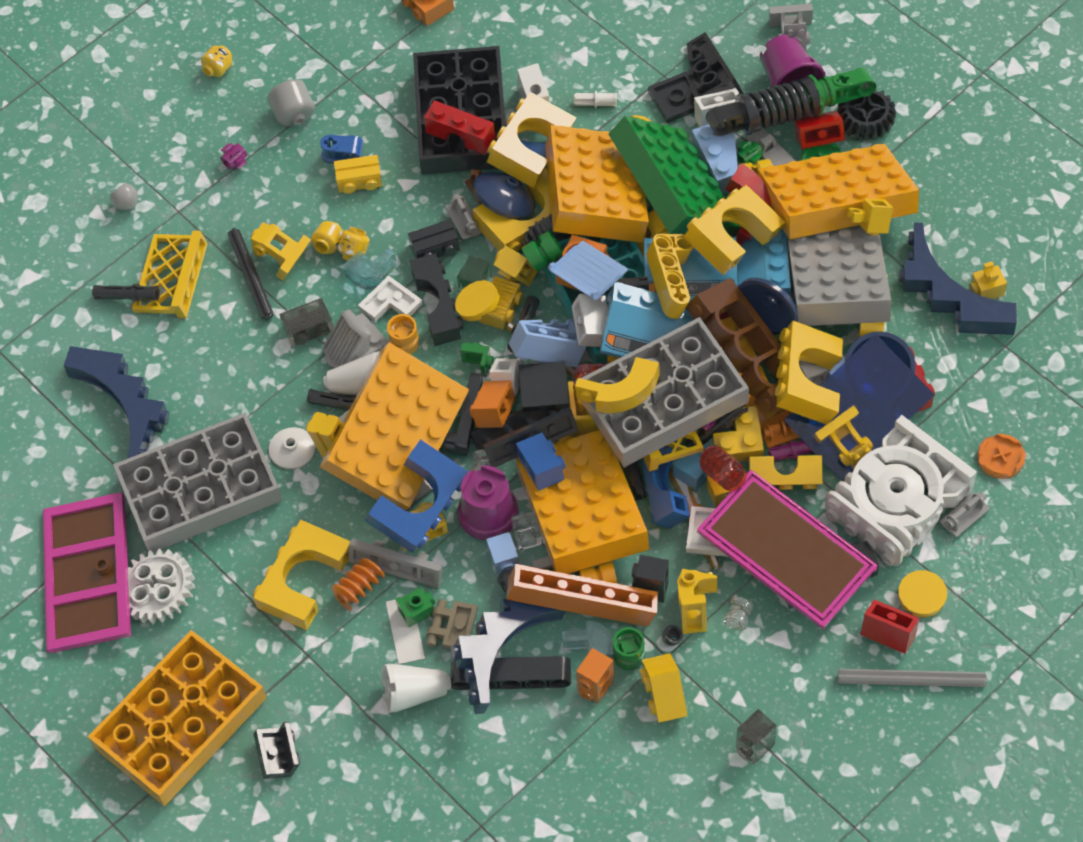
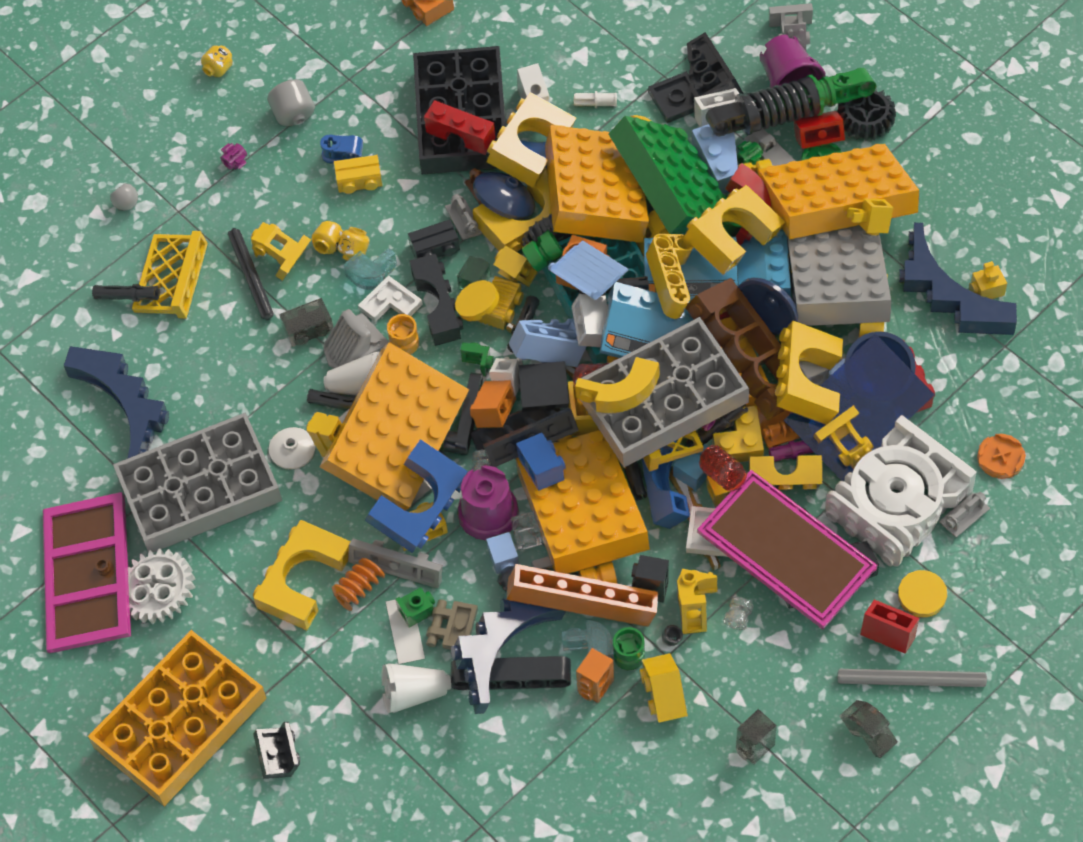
none -> clear smoke brick [840,700,898,758]

